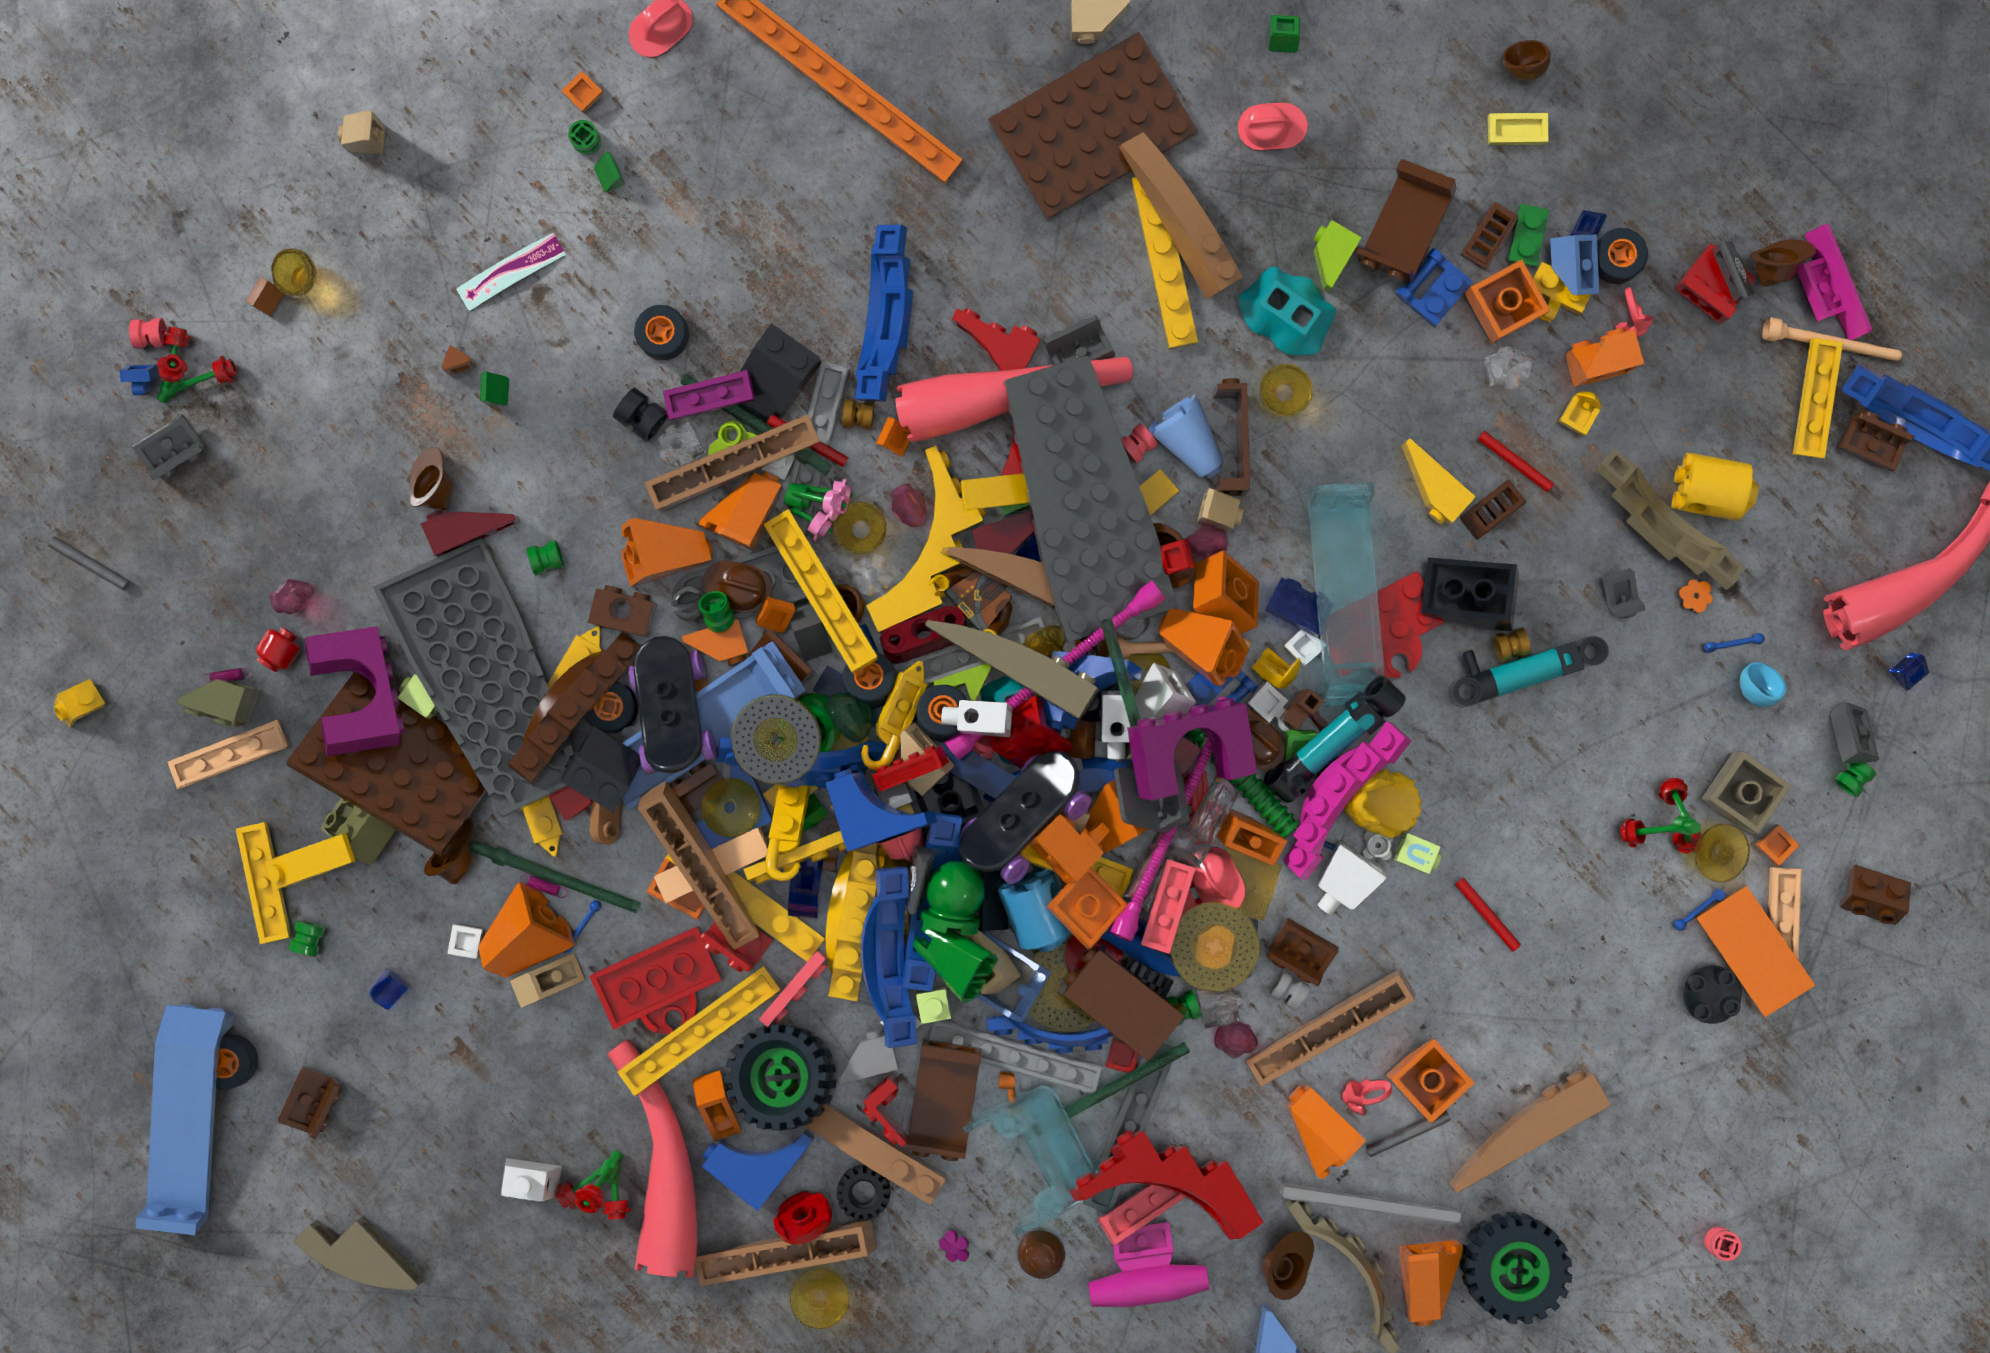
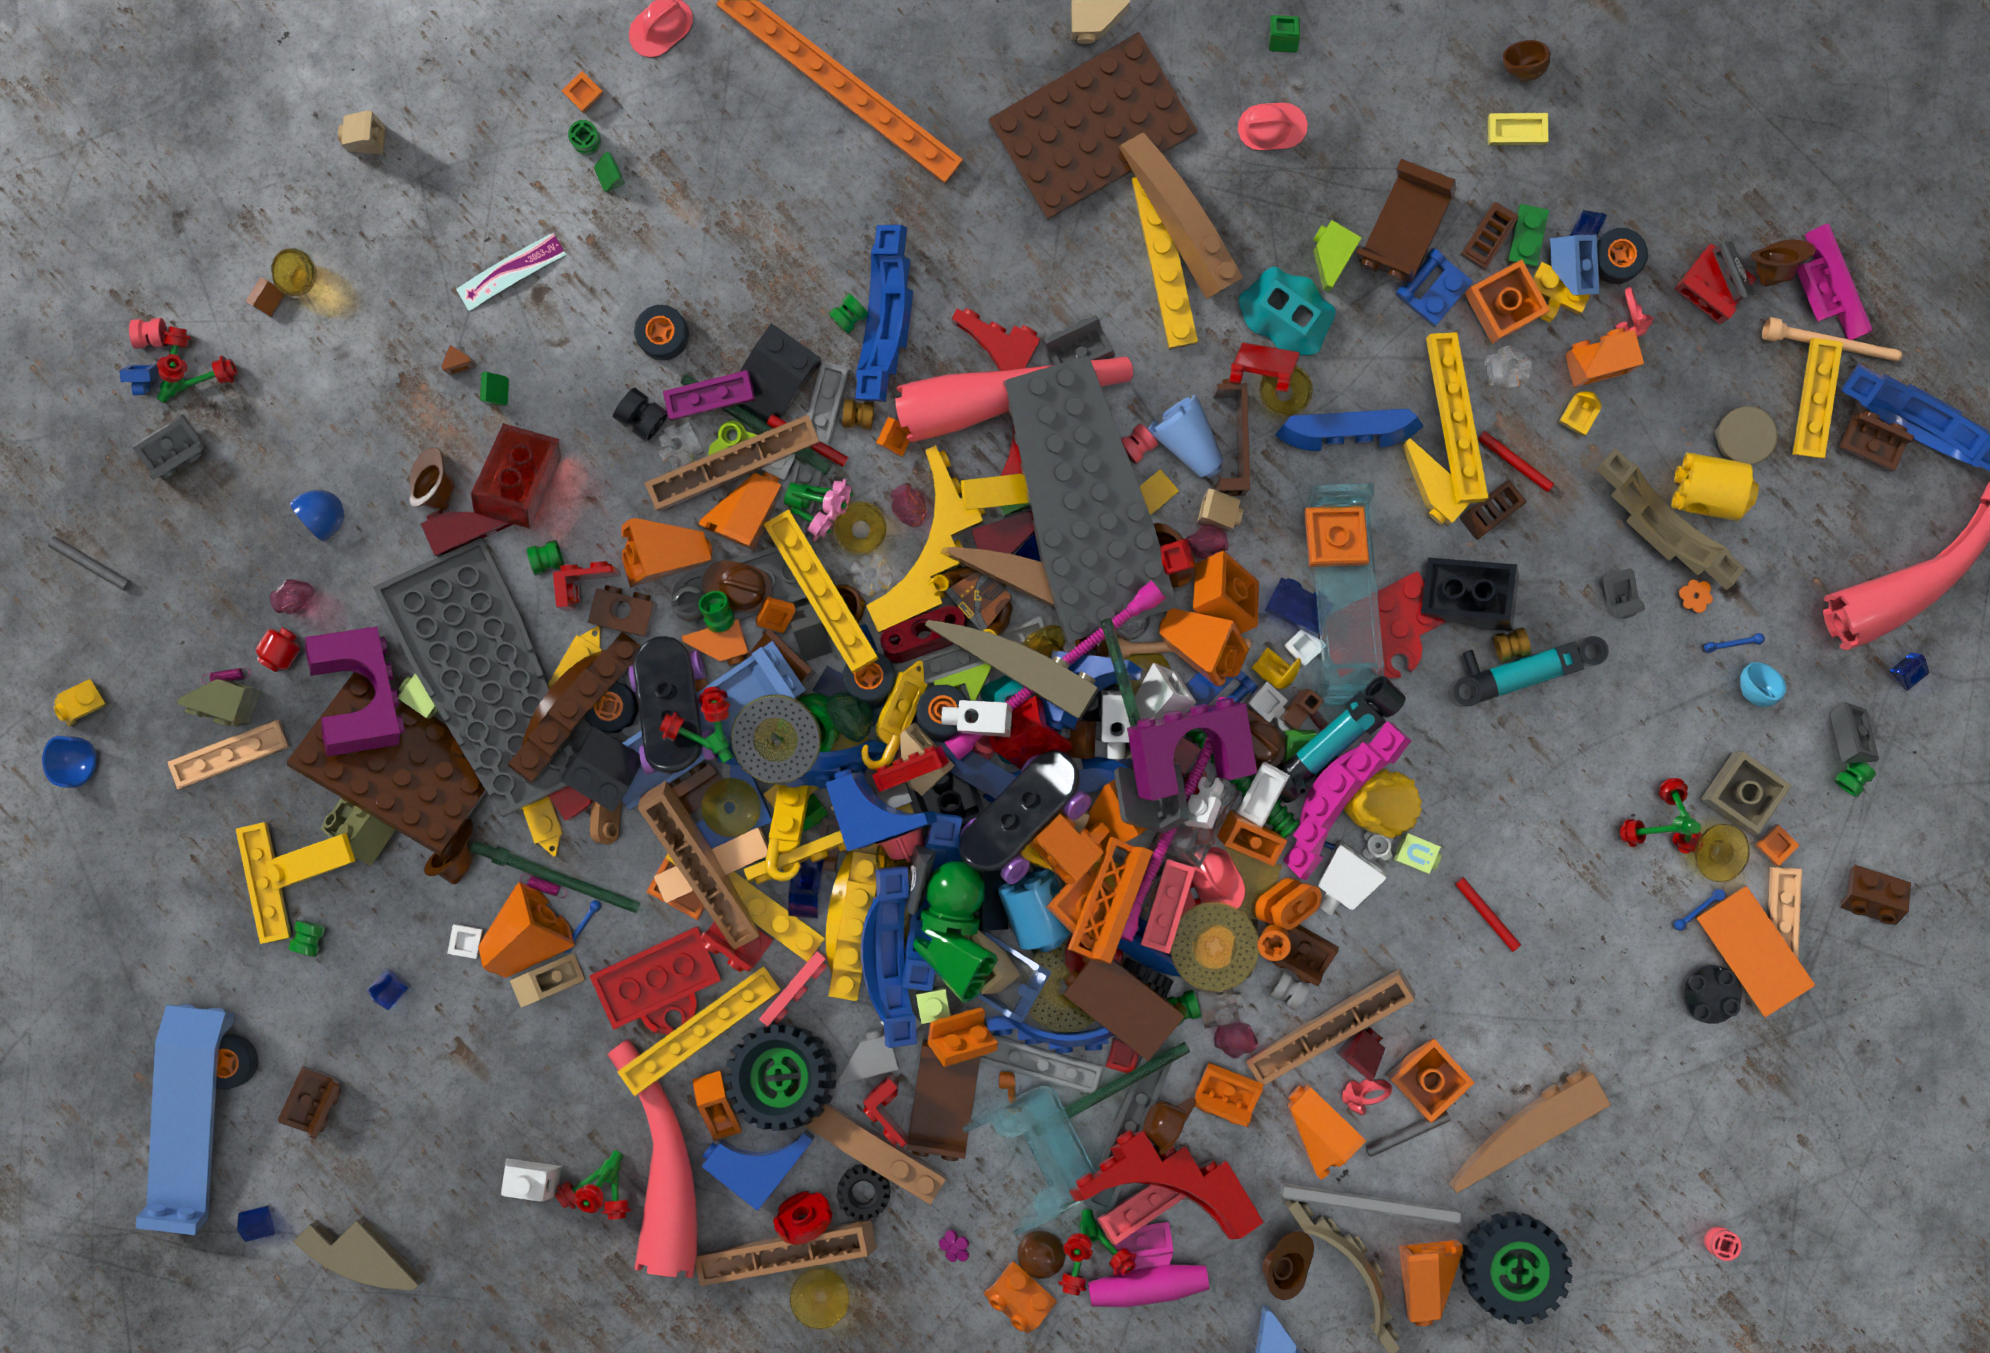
none -> blue helmet [42,736,97,788]
none -> clear blue slope [237,1205,275,1242]
none -> blue helmet [290,490,344,541]
none -> clear red brick [471,423,561,529]
none -> red bracket [553,561,620,611]
none -> red plant [659,687,734,763]
none -> green wheel [828,293,869,335]
none -> orange bracket [927,1007,998,1067]
none -> orange bracket [984,1261,1057,1333]
none -> red plant [1058,1209,1137,1296]
none -> orange fence [1068,837,1153,964]
none -> reddish brown piece [1143,1097,1196,1156]
none -> white plate [1184,777,1224,829]
none -> orange bracket [1194,1062,1264,1127]
none -> red flag [1229,342,1300,392]
none -> white tile [1236,761,1290,827]
none -> orange brick [1255,878,1322,930]
none -> orange hat [1257,924,1291,961]
none -> blue brick [1275,409,1423,451]
none -> orange tile [1304,506,1369,567]
none -> dark red slope [1336,1027,1385,1081]
none -> yellow plate [1426,332,1488,504]
none -> dark tan tile [1715,406,1778,465]

